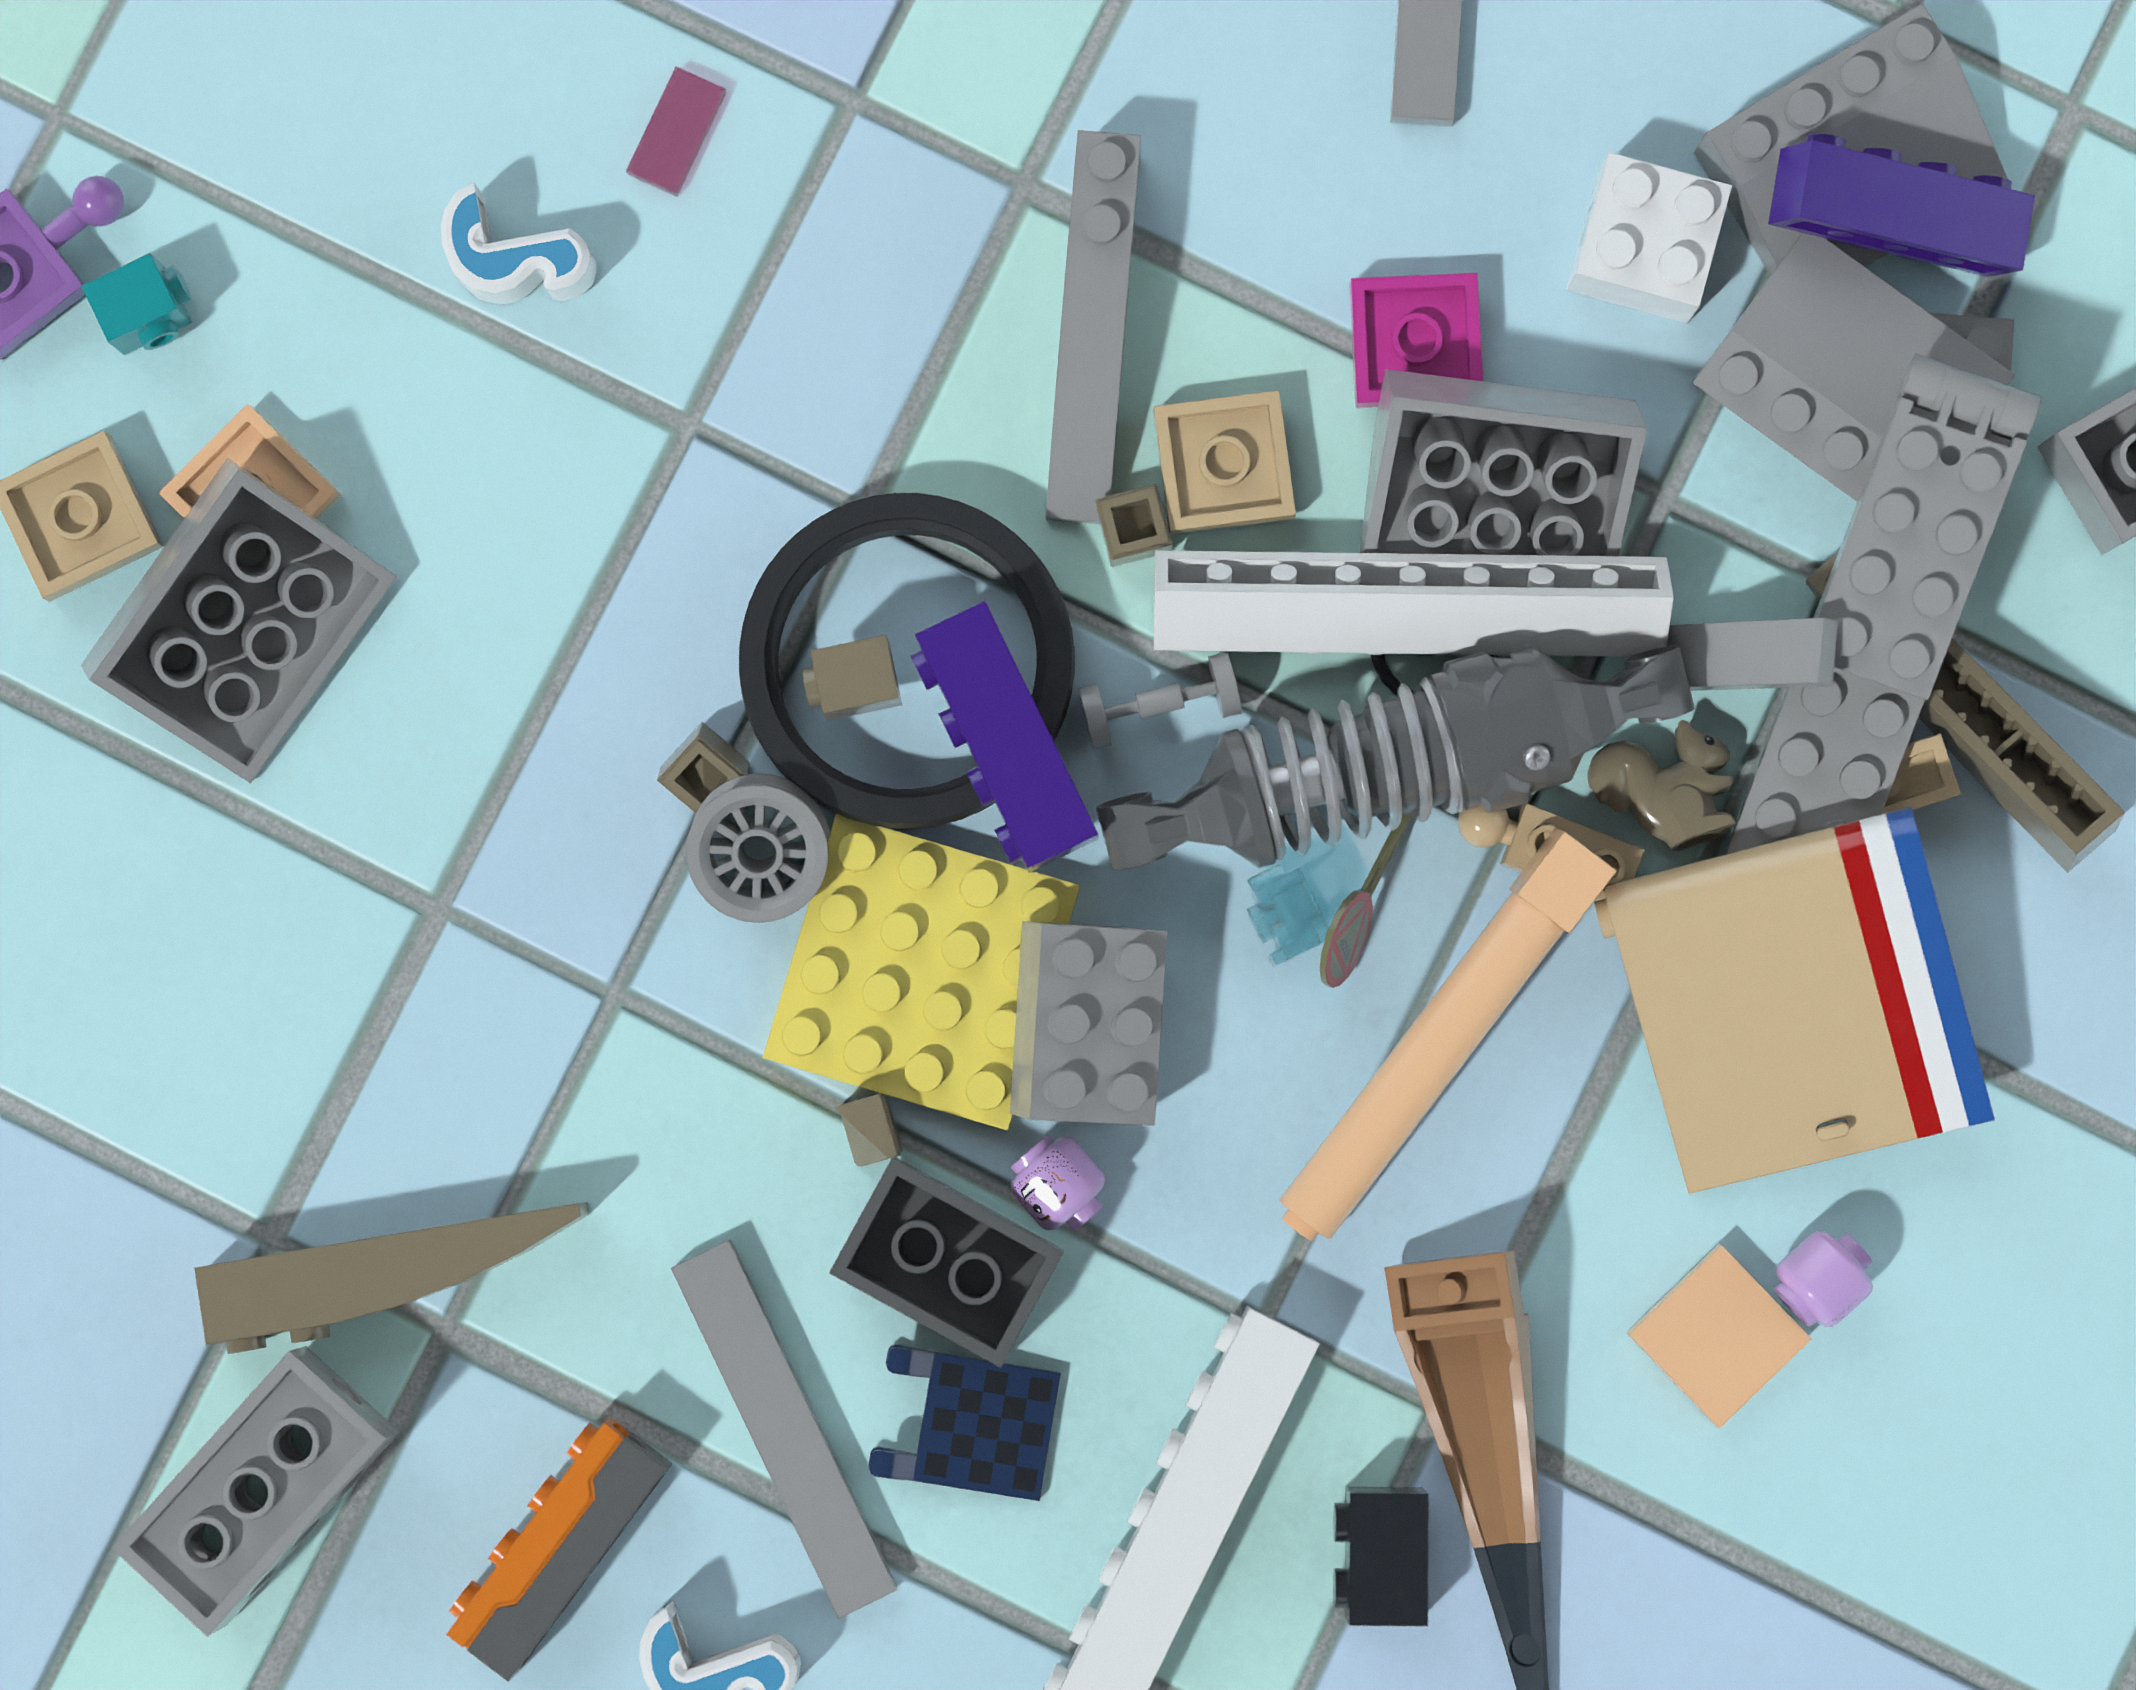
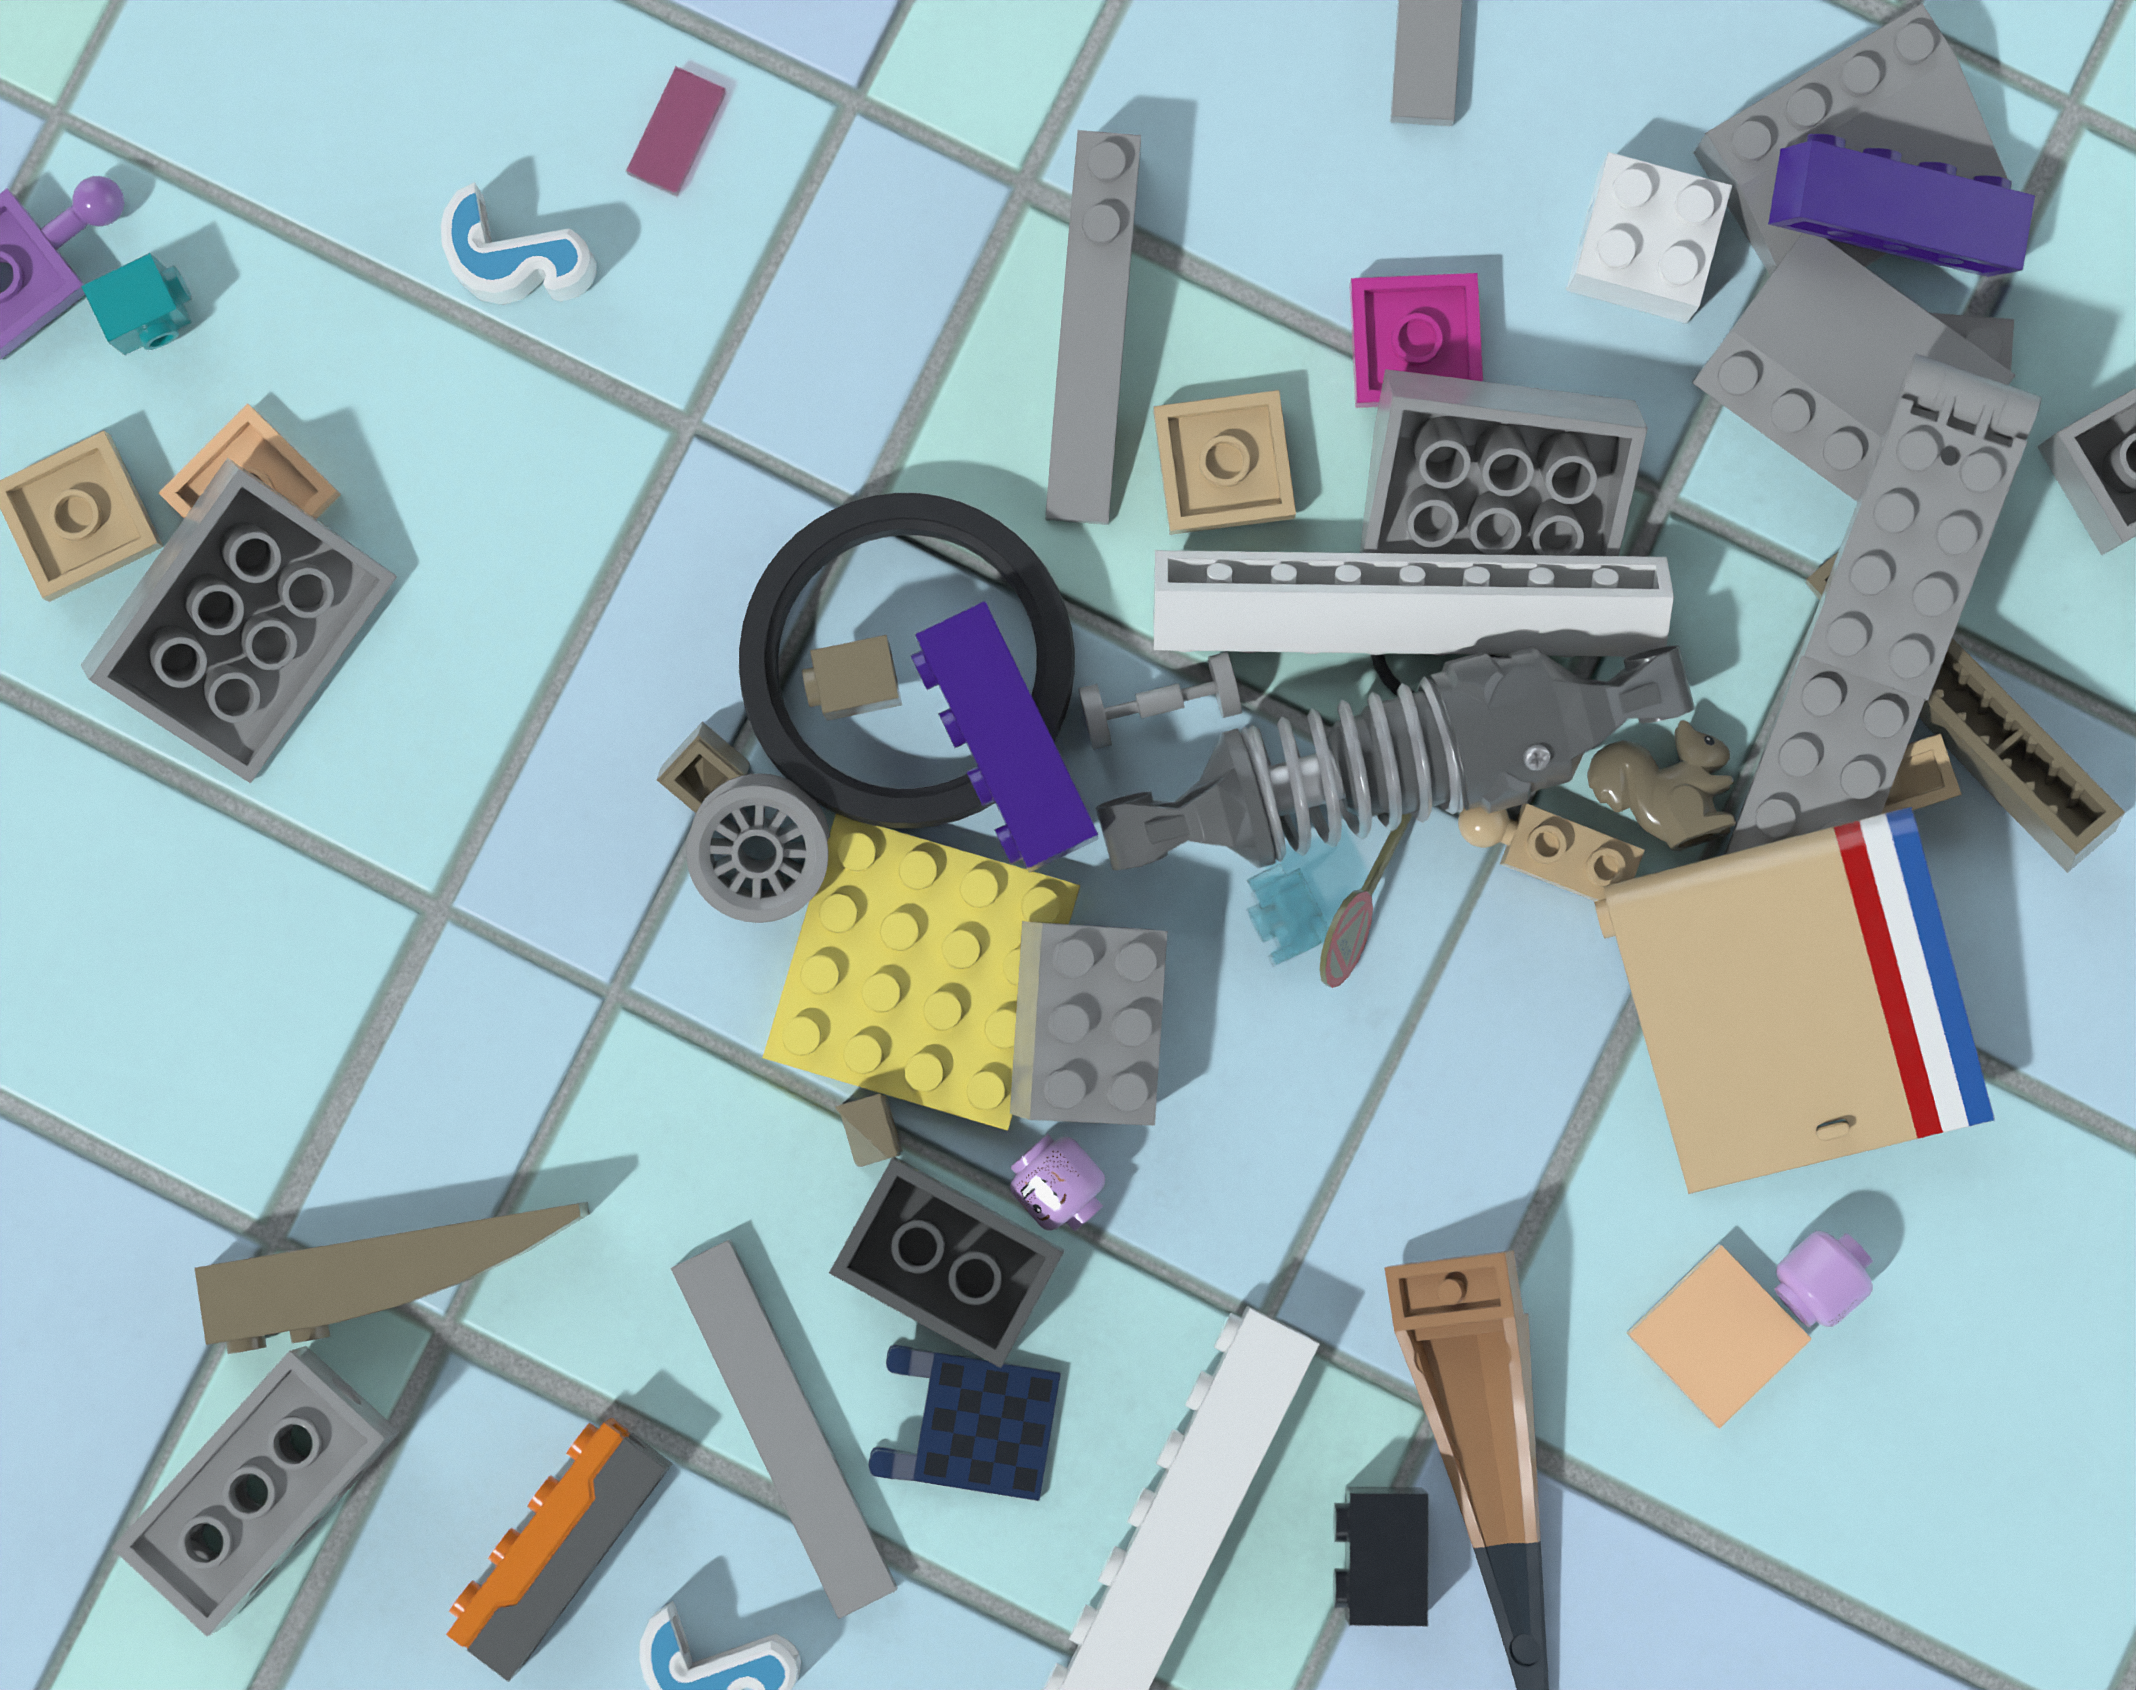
dark tan slope [1095,484,1173,567] -> none
light nougat brick [1279,828,1616,1242] -> none
light grey tile [1668,618,1838,691] -> none

